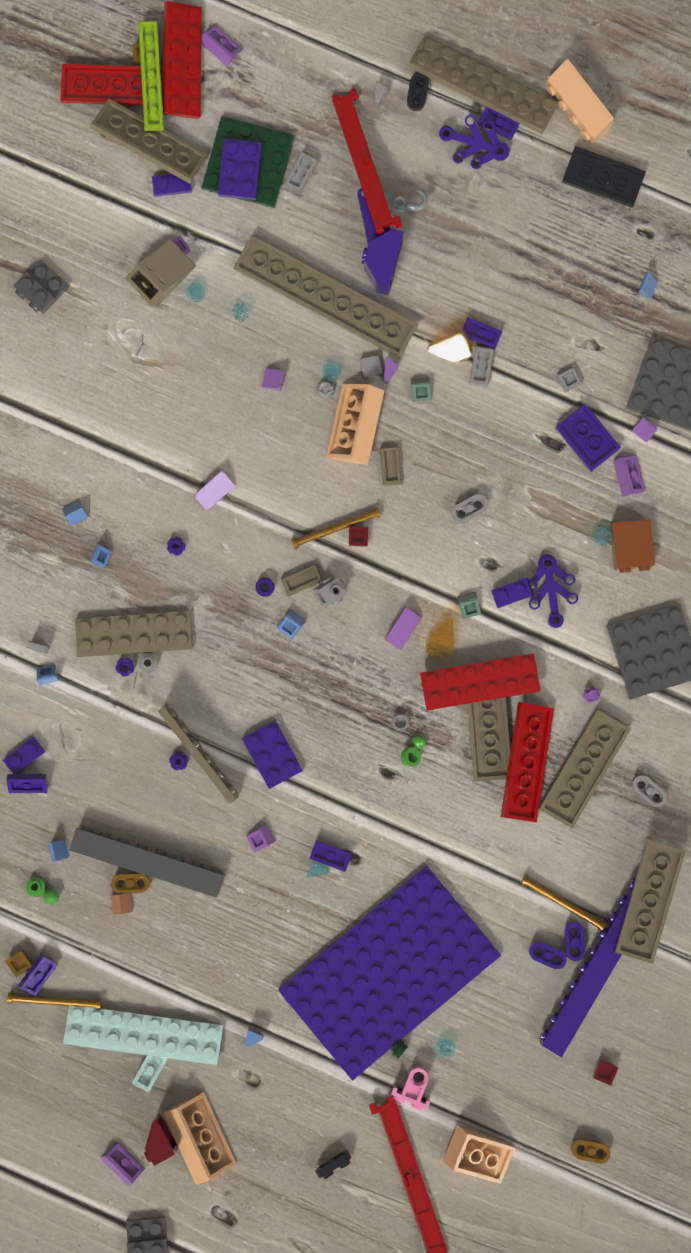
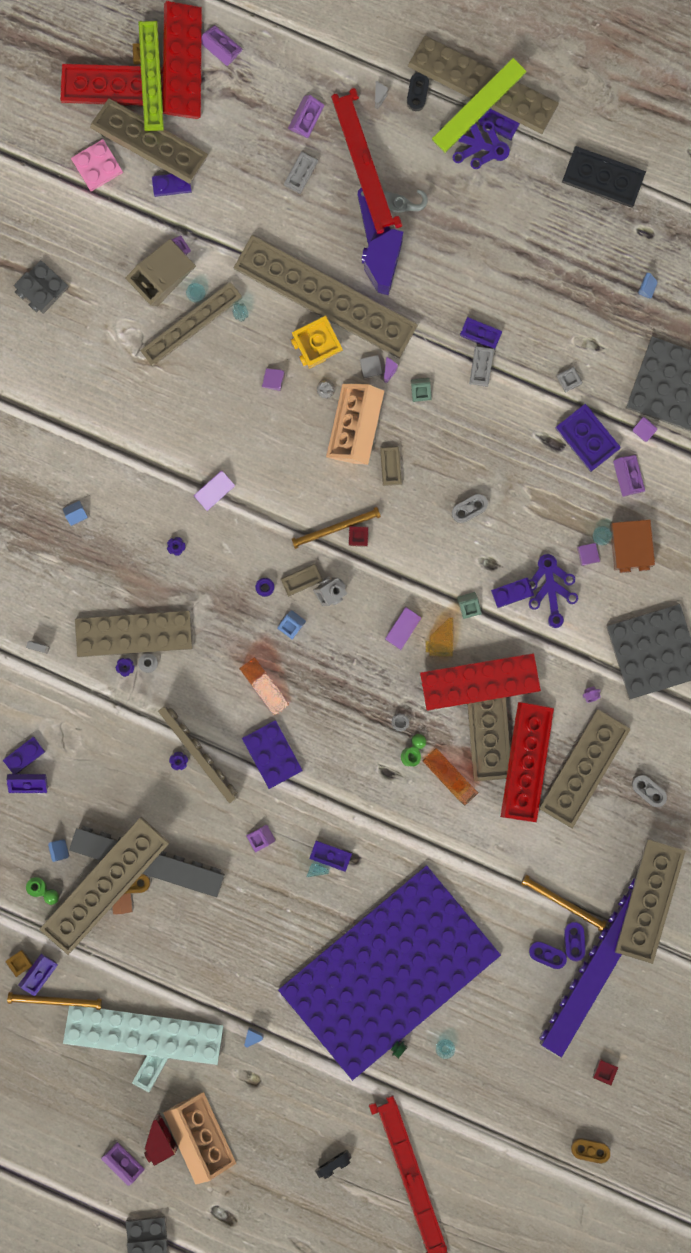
medium blue slope [37,664,59,685] -> none
medium blue slope [89,544,112,568] -> none
dark green plate [202,116,294,209] -> none
dark purple plate [218,139,262,200] -> none
clear light blue plate [322,362,341,382] -> none
bright pink pin [391,1065,430,1110] -> none
slope [427,330,473,362] -> none
light nougat slope [443,1125,515,1184] -> none
light nougat slope [546,59,614,144] -> none
none -> dark tan plate [39,817,170,955]
none -> bright pink plate [71,139,123,192]
none -> dark tan plate [140,282,242,367]
none -> clear orange slope [239,657,290,716]
none -> medium lavender slope [288,95,324,138]
none -> yellow plate [290,316,343,369]
none -> clear orange slope [422,748,479,806]
none -> lime tile [432,58,527,153]
none -> medium lavender slope [577,543,600,566]

